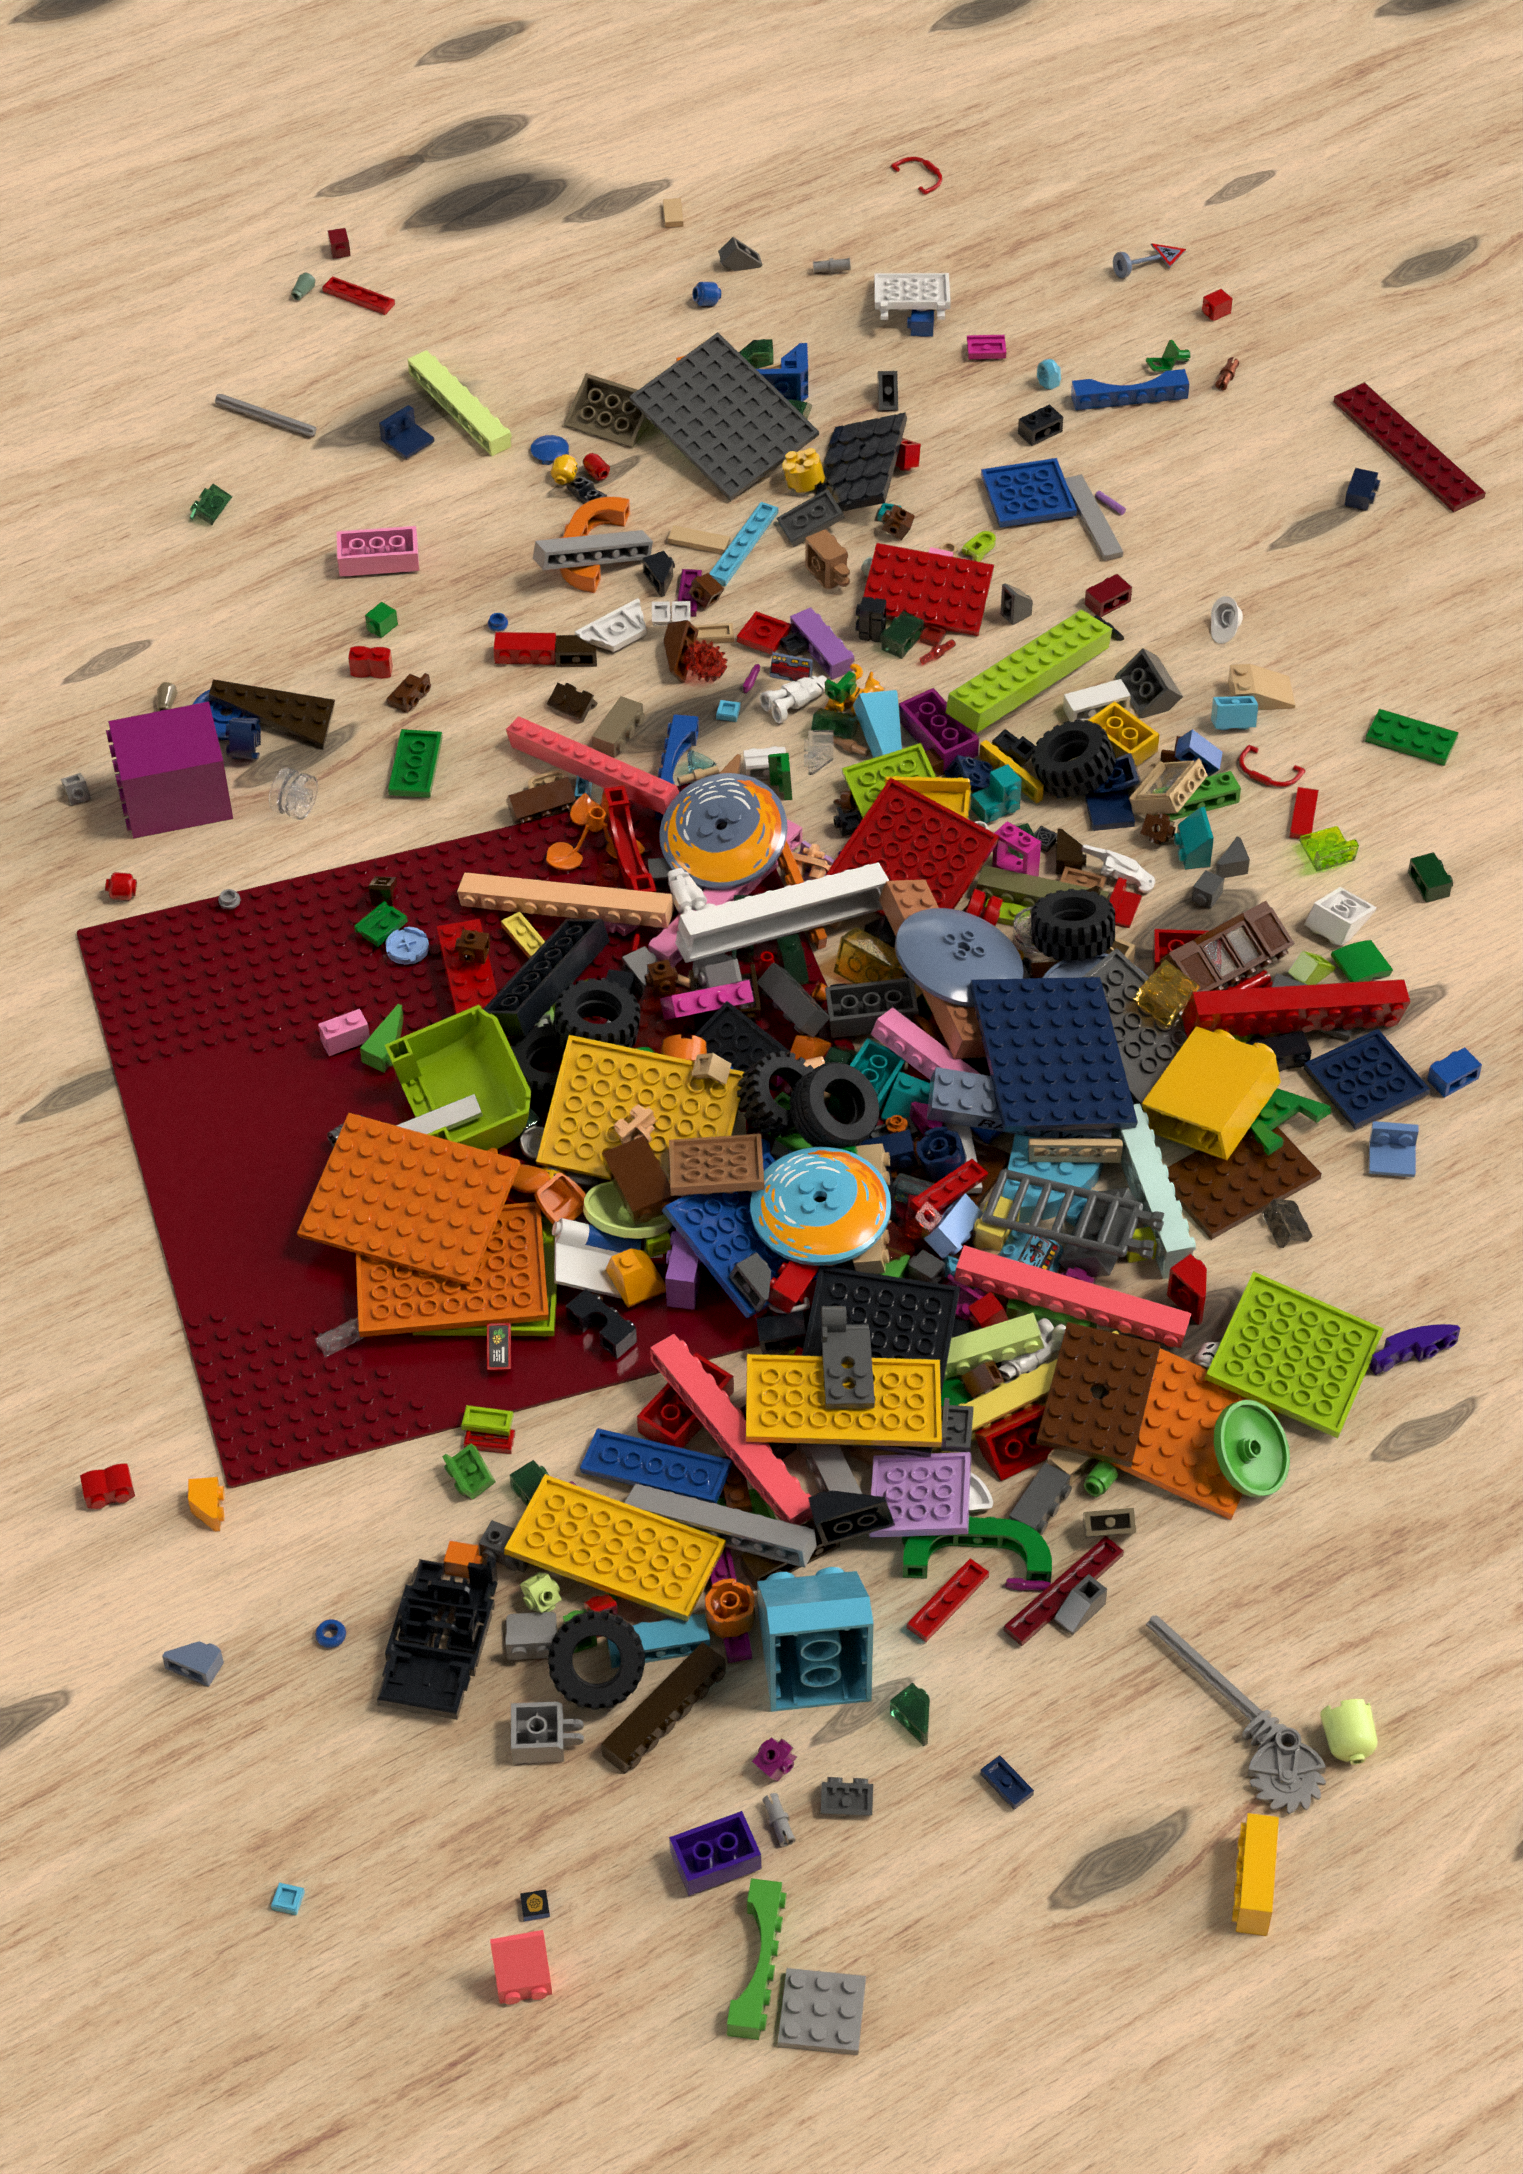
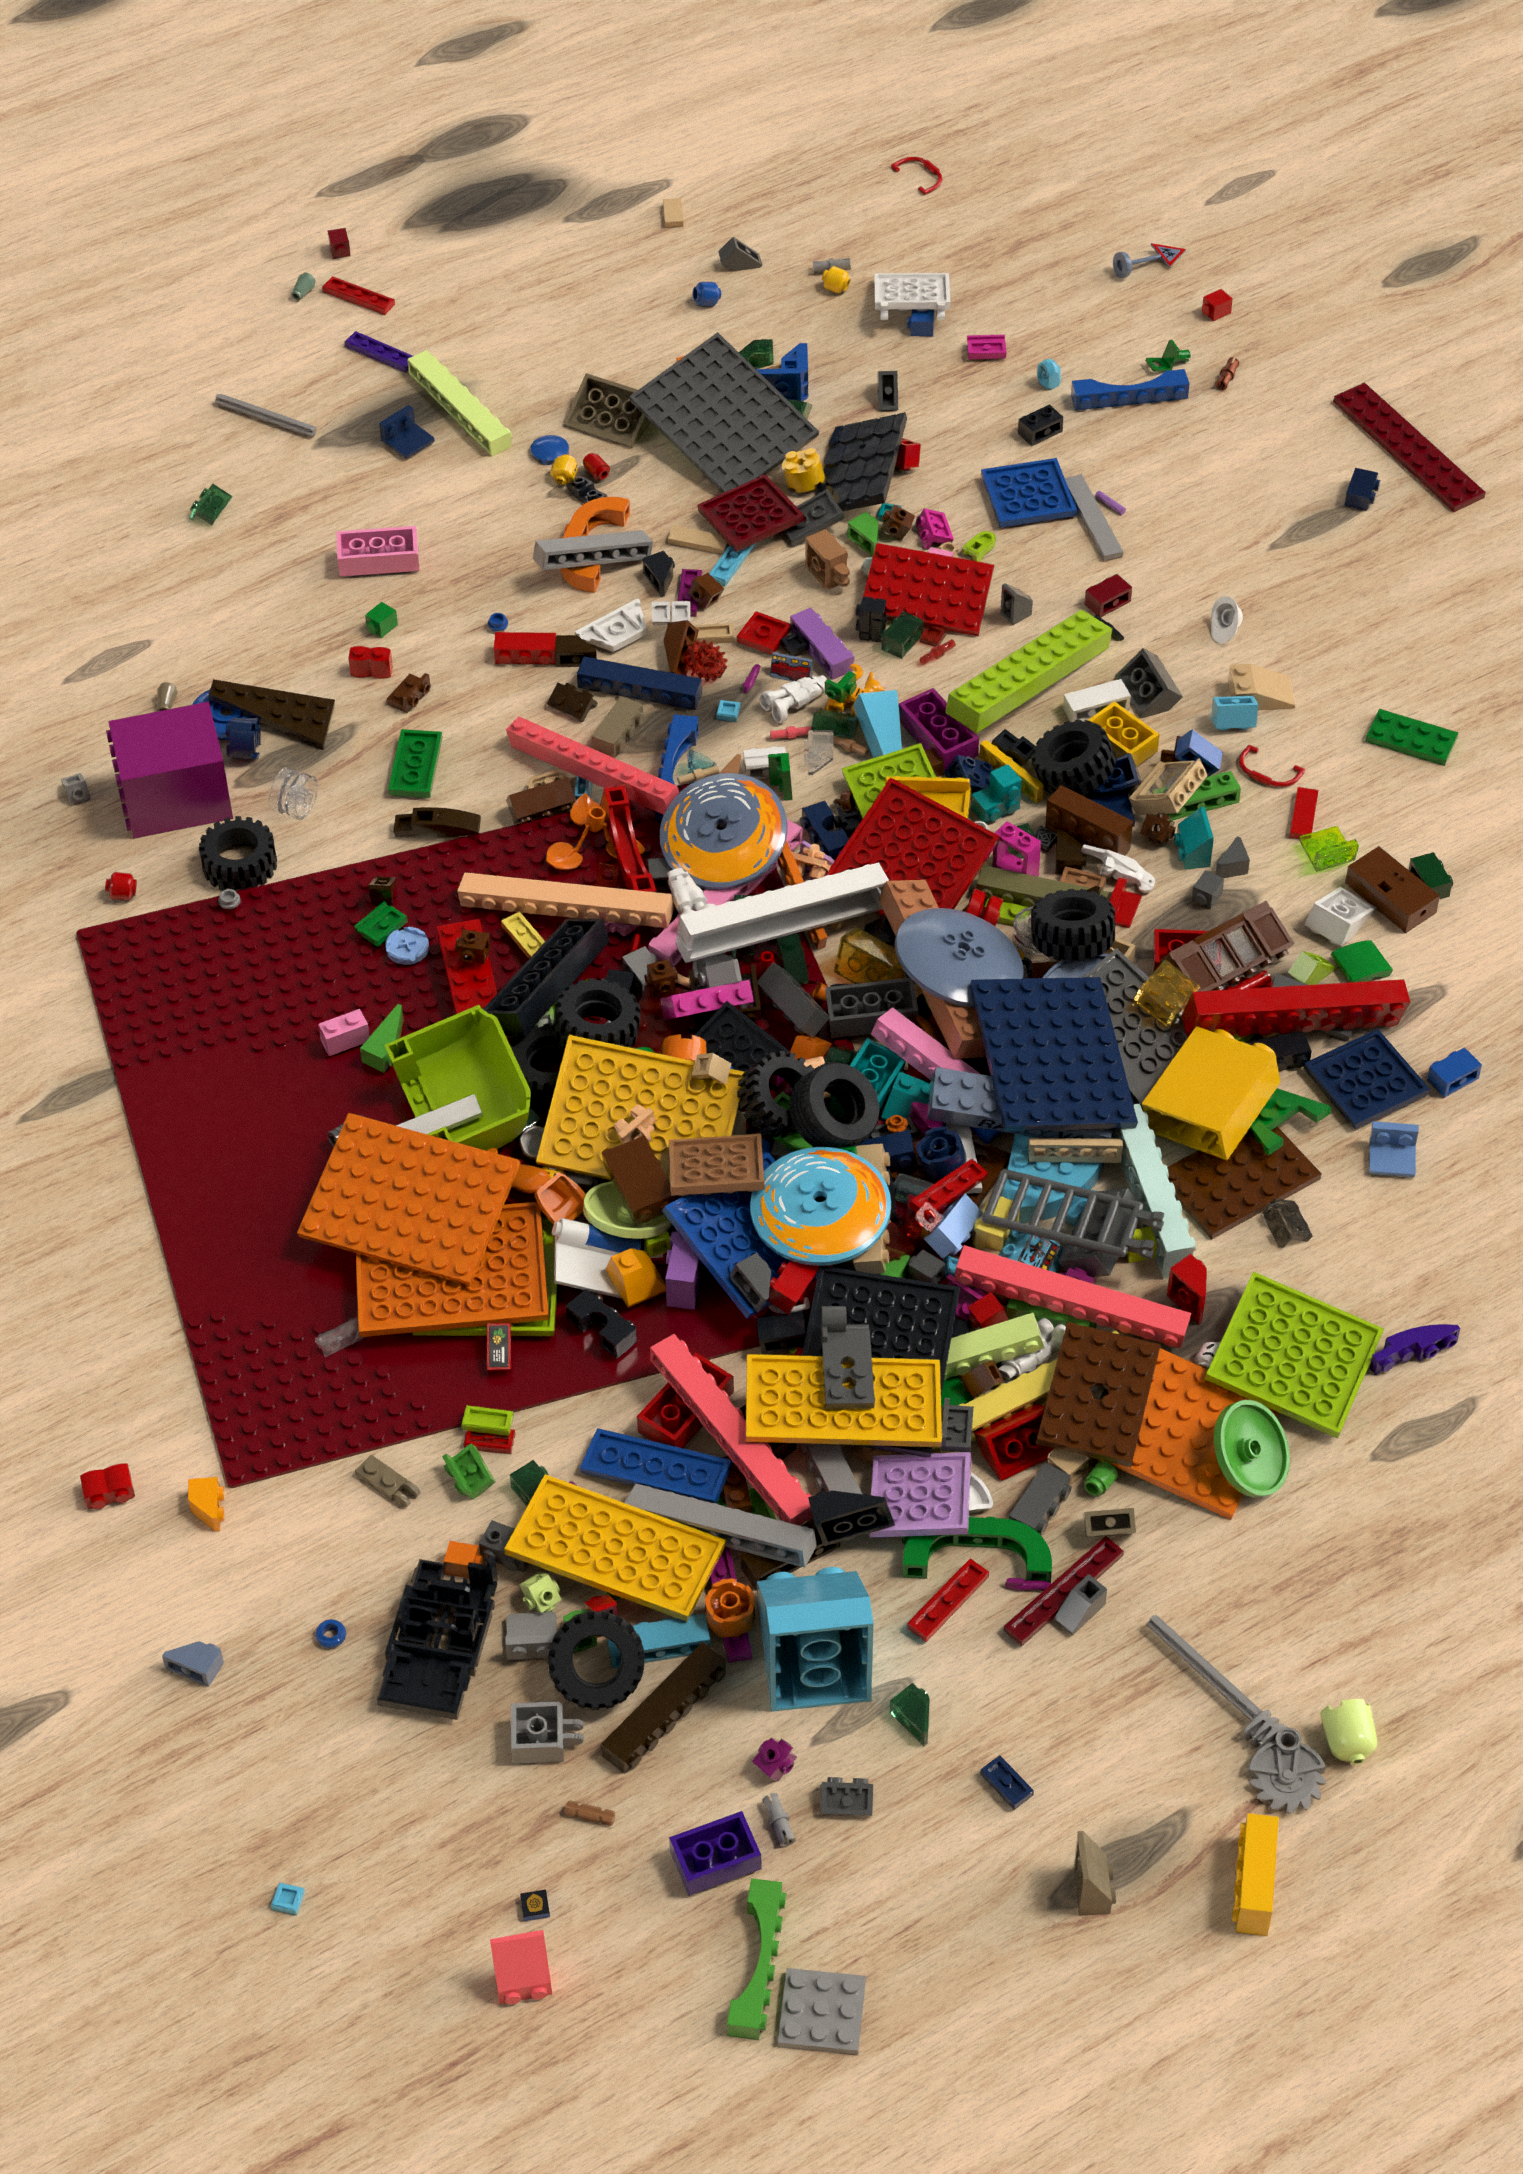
none -> black tyre [199,816,277,891]
none -> dark purple tile [344,331,413,373]
none -> dark tan hinge [355,1455,420,1507]
none -> dark brown slope [393,807,481,838]
none -> medium nougat axle [565,1800,616,1826]
none -> dark blue brick [577,657,702,710]
none -> dark red plate [697,474,805,552]
none -> coral bar [770,726,812,739]
none -> dark blue arch [800,800,849,861]
none -> yellow head [822,266,851,294]
none -> bright green slope [847,511,879,557]
none -> dark pink bracket [915,508,954,549]
none -> reddish brown brick [1045,785,1133,856]
none -> dark tan slope [1073,1831,1116,1916]
none -> reddish brown brick [1345,846,1440,933]

